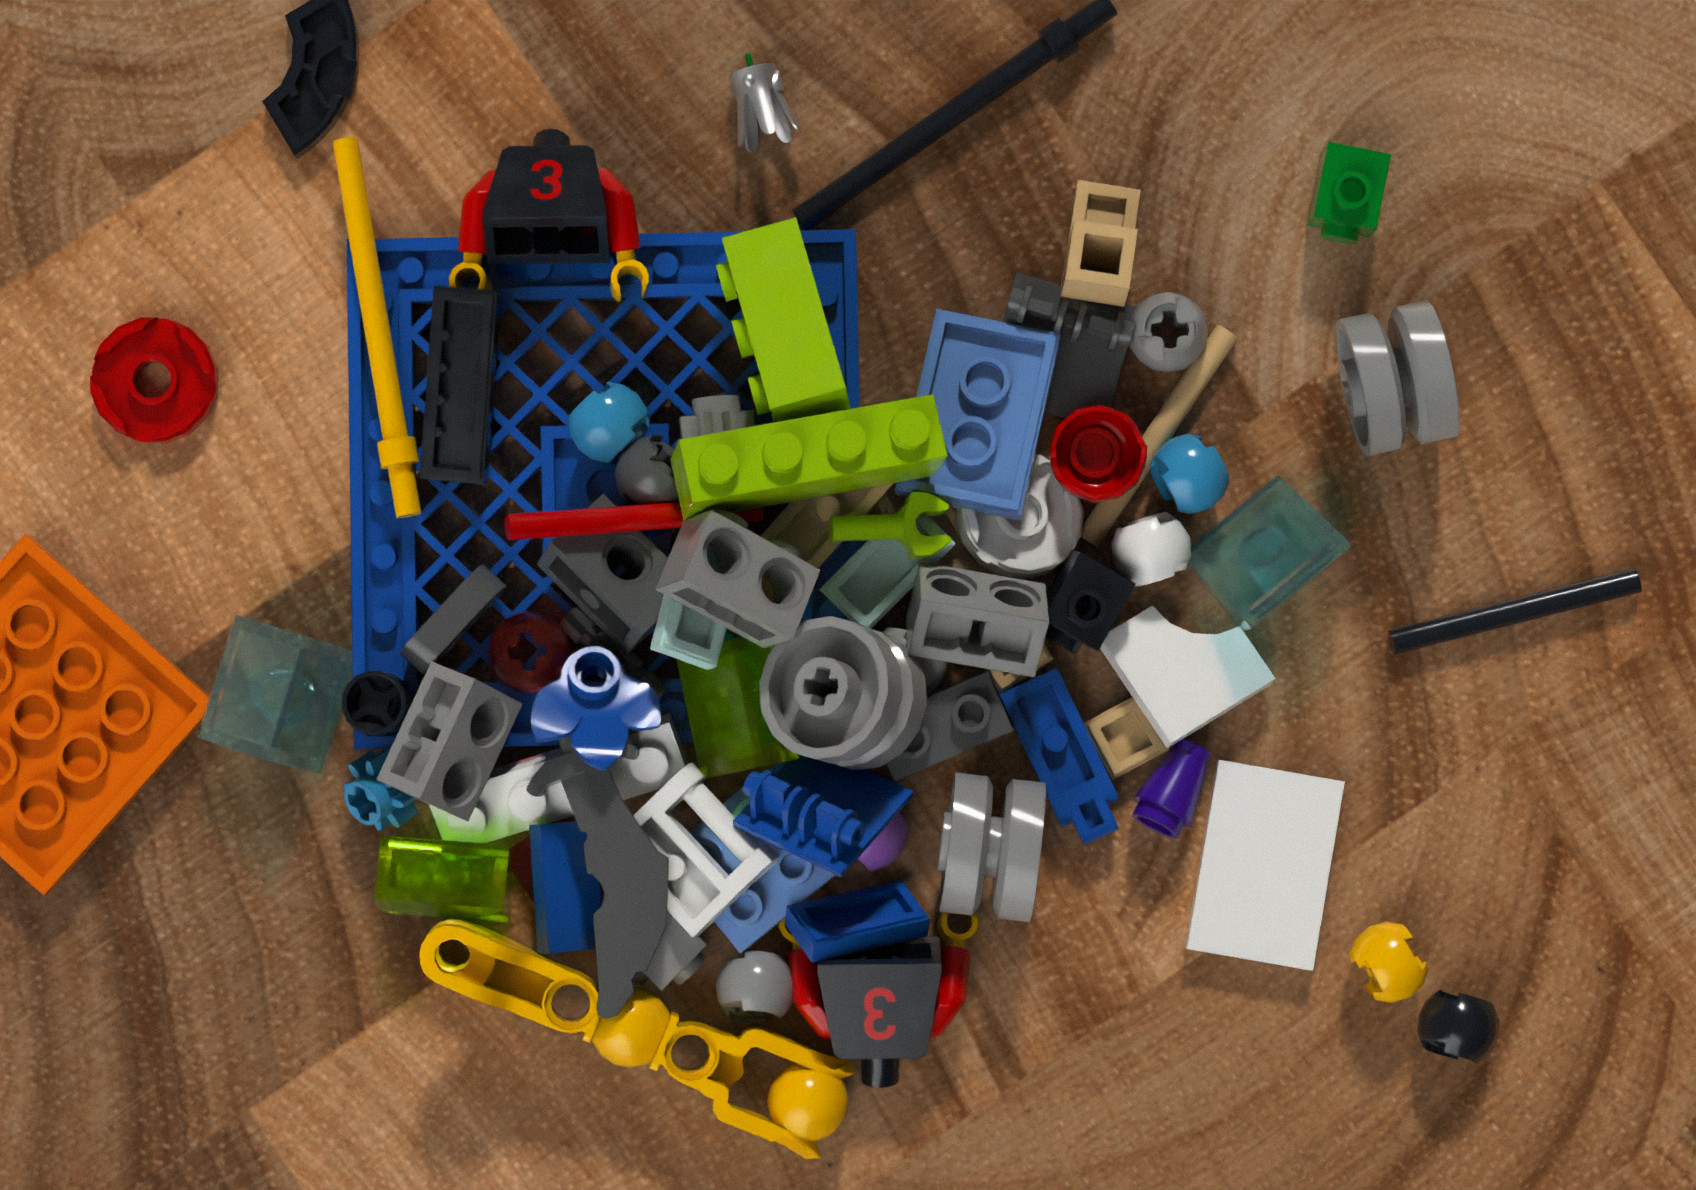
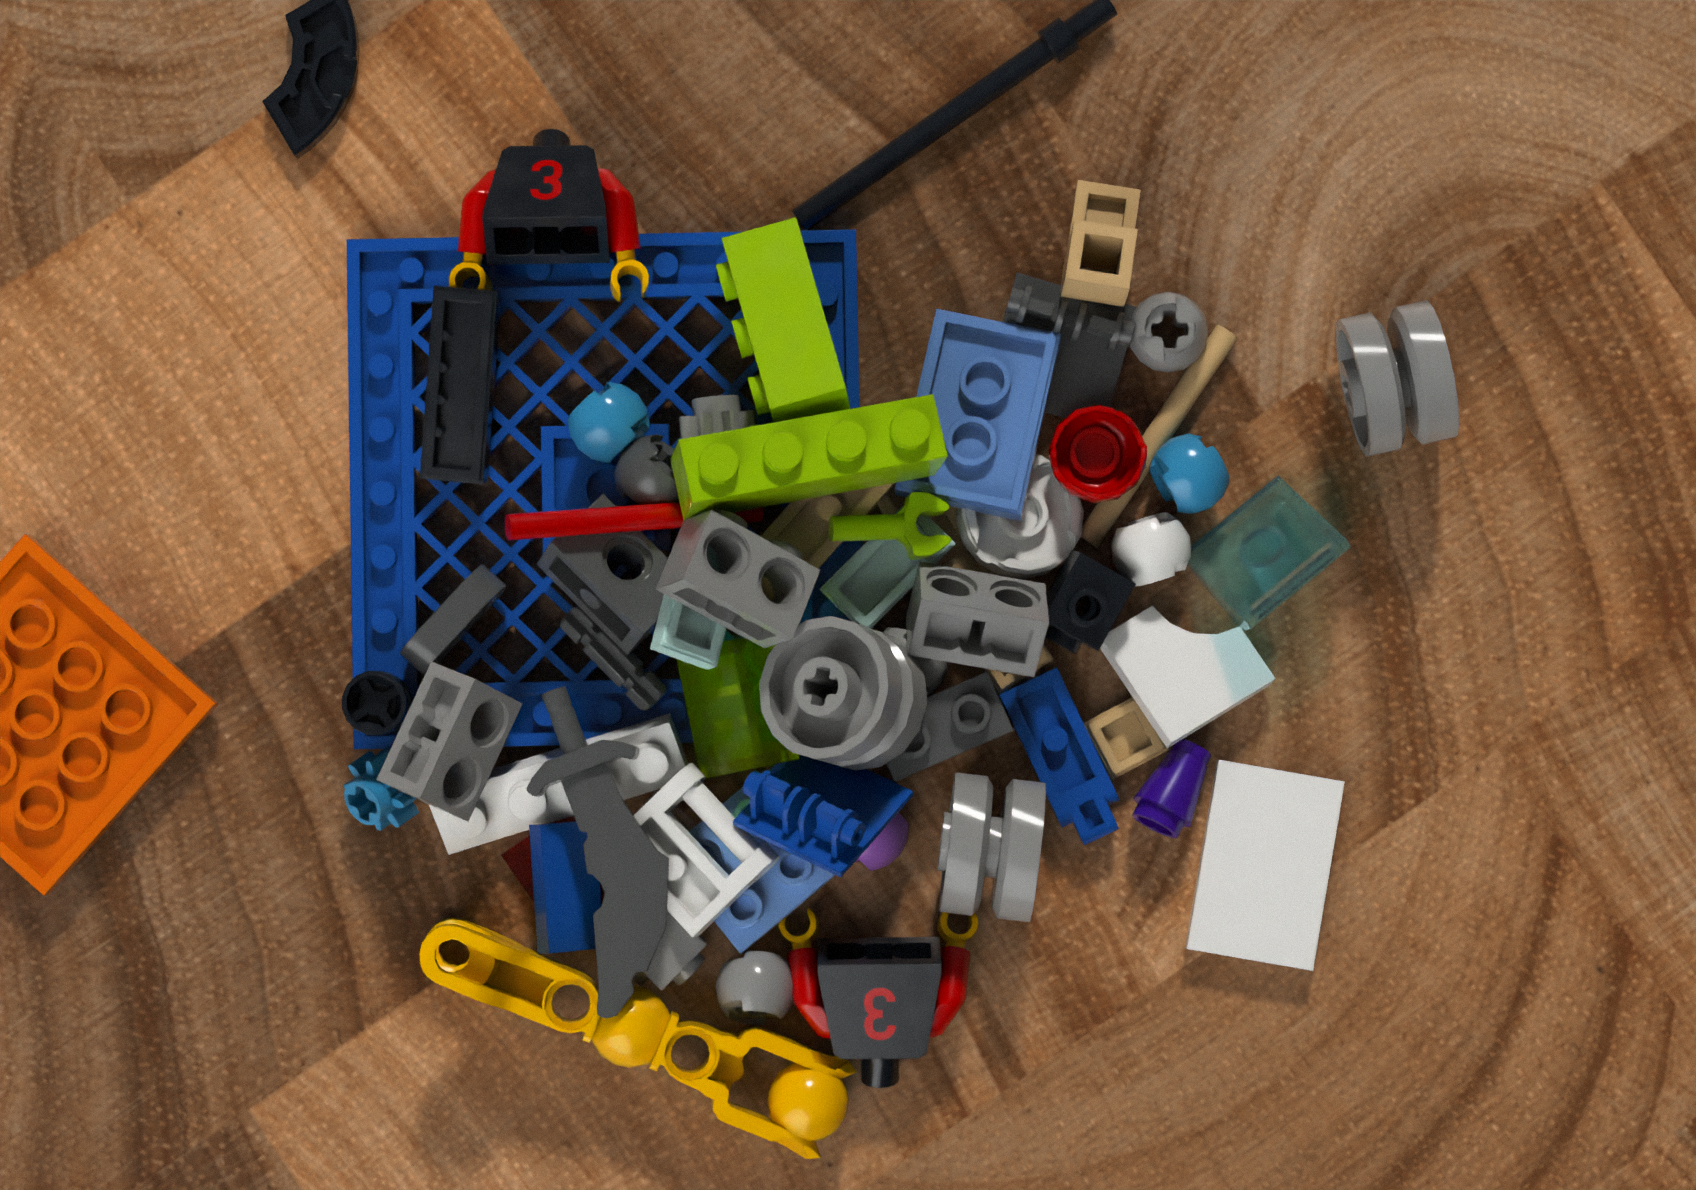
red tile [90,317,218,444] -> none
clear light blue slope [197,615,353,774] -> none
yellow bar [332,137,421,518] -> none
clear neon green brick [374,835,512,922] -> none
clear red piece [488,611,570,693] -> none
blue plate [531,646,661,771] -> none
flat silver piece [728,53,803,153] -> none
blue tile [785,880,930,963] -> none
green brick [1306,142,1391,244] -> none
yellow piece [1349,921,1429,1003] -> none
black bar [1388,568,1642,655] -> none
black piece [1417,989,1500,1063] -> none

